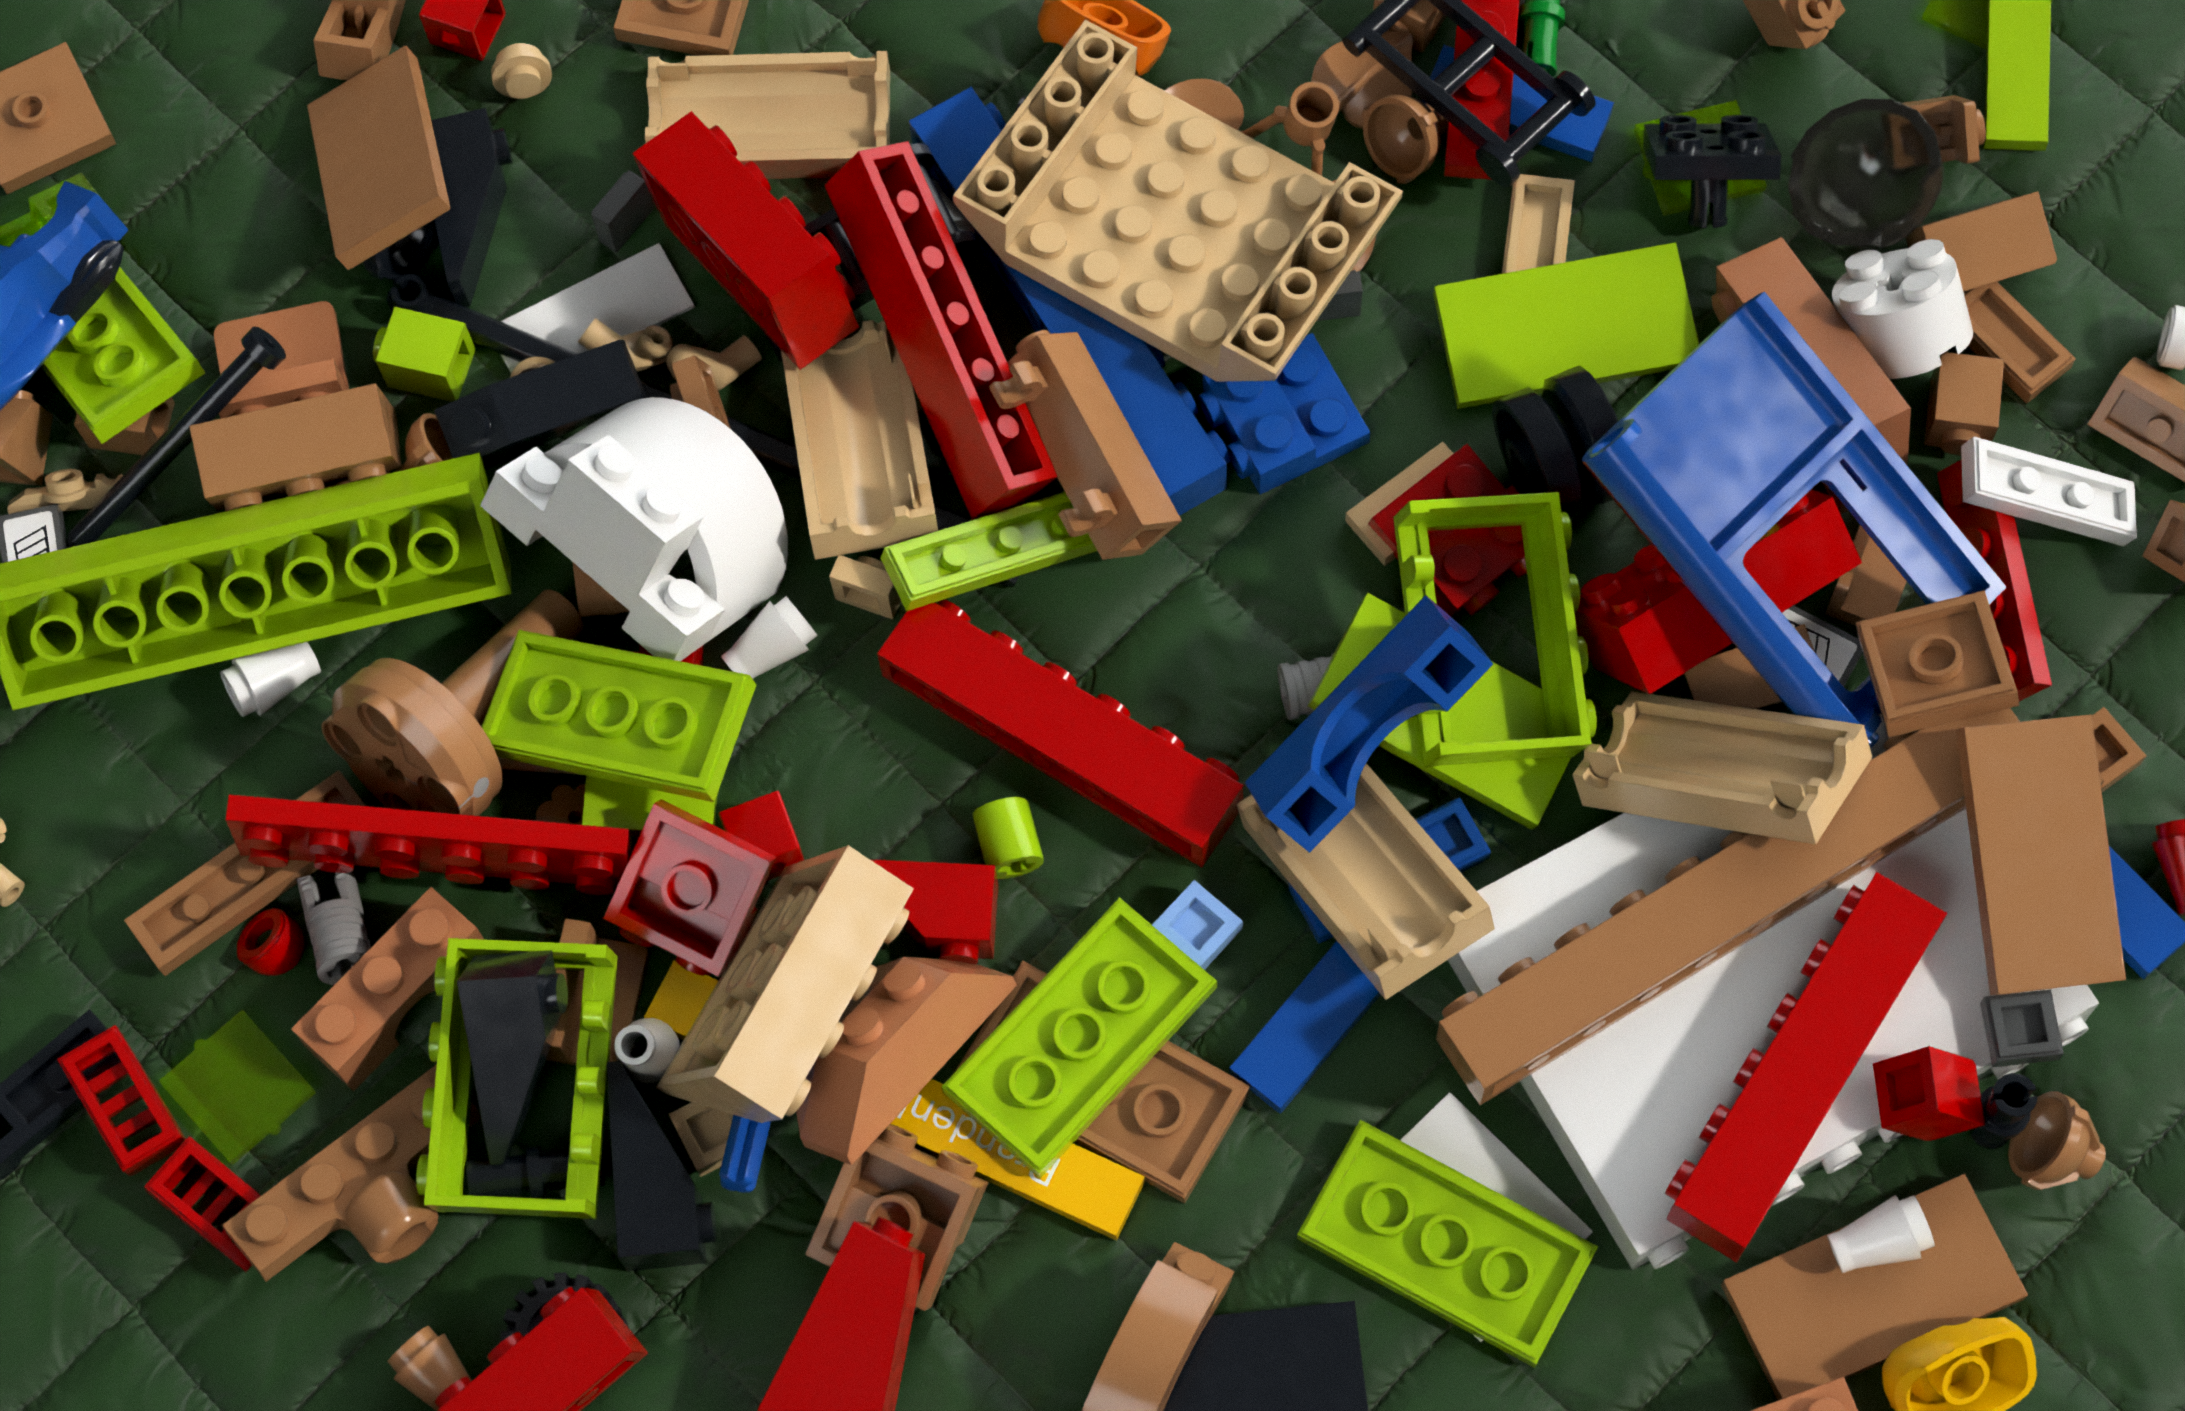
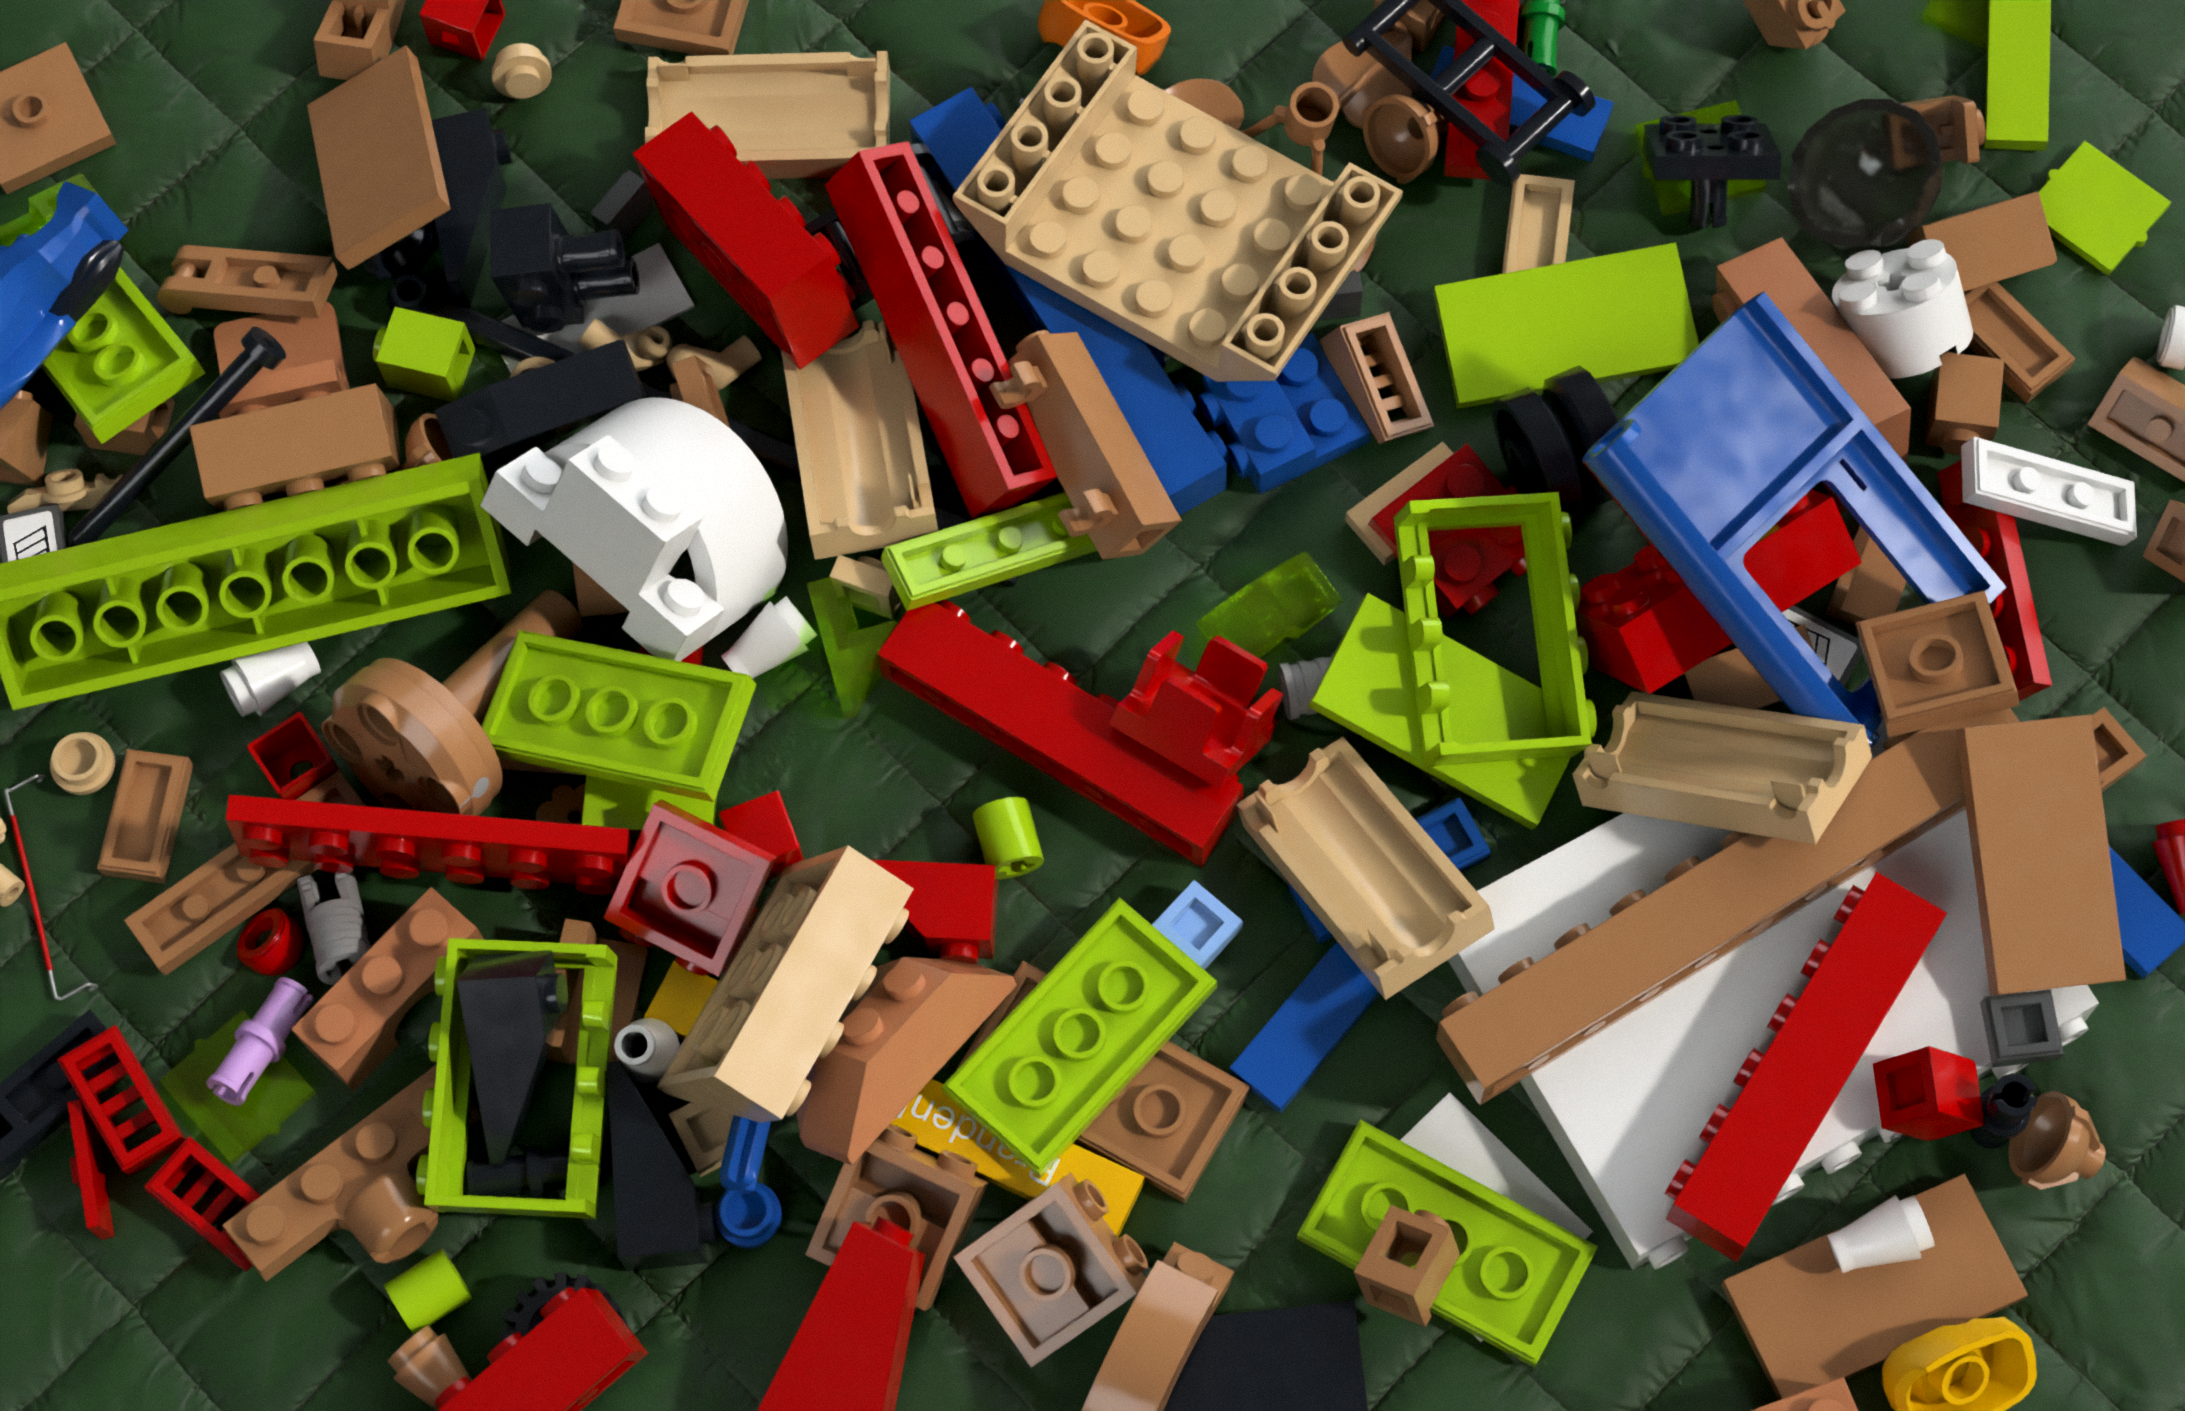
blue arch [1245,595,1493,853] -> none
none -> red piece [4,774,98,1001]
none -> tan plate [50,732,116,795]
none -> red piece [67,1099,115,1240]
none -> medium nougat tile [97,749,194,884]
none -> medium nougat plate [157,245,338,318]
none -> lavender pin [206,977,314,1106]
none -> red piece [247,712,344,800]
none -> lime gear [384,1248,473,1335]
none -> black brick [490,203,640,333]
none -> blue plate [715,1182,782,1249]
none -> clear neon green slope [806,577,897,720]
none -> medium nougat plate [953,1172,1148,1368]
none -> red panel [1109,630,1283,789]
none -> clear neon green slope [1196,551,1344,659]
none -> medium nougat slope [1320,312,1434,445]
none -> medium nougat brick [1354,1205,1460,1327]
none -> lime piece [2039,141,2171,276]

